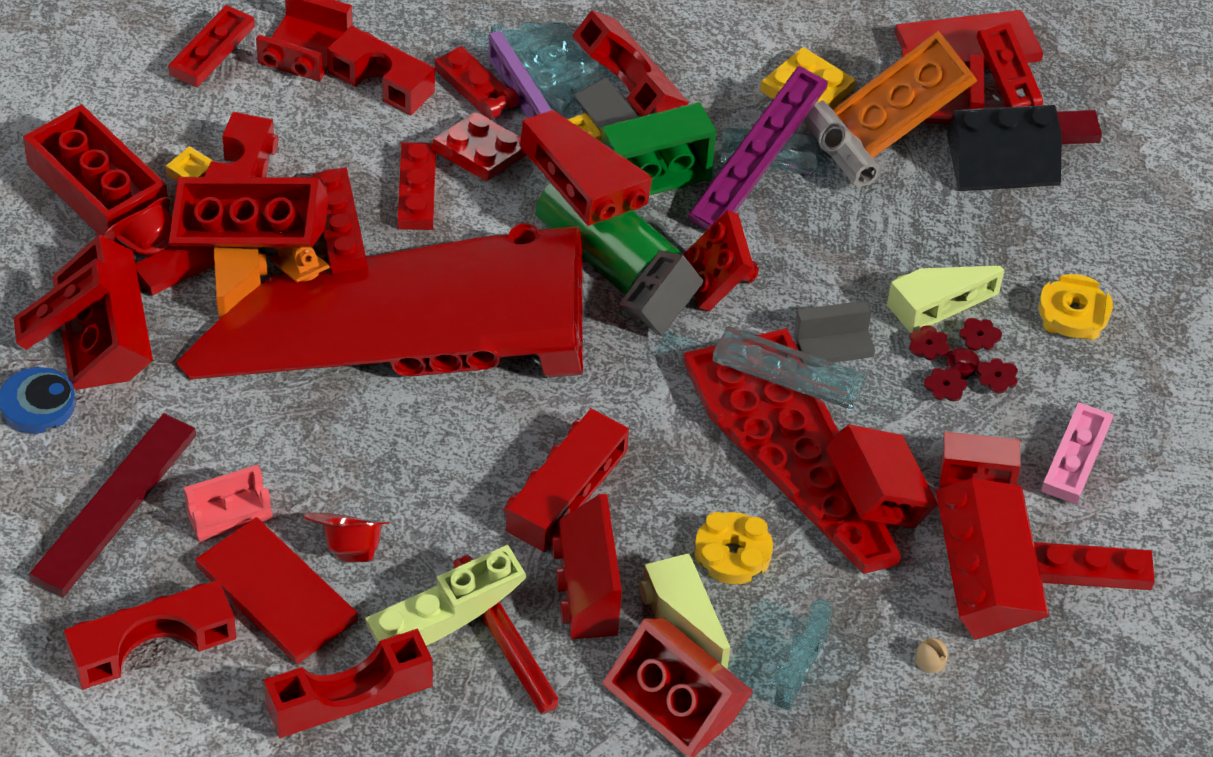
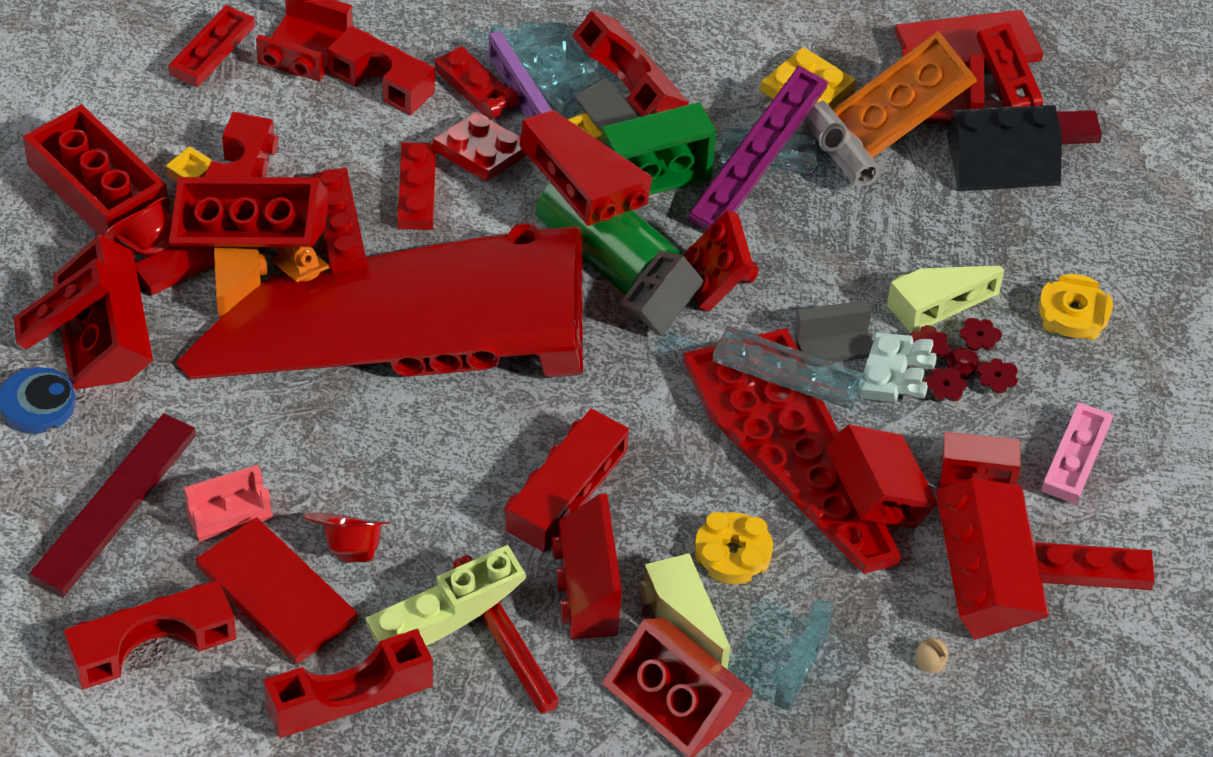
none -> light aqua plate [858,333,937,402]

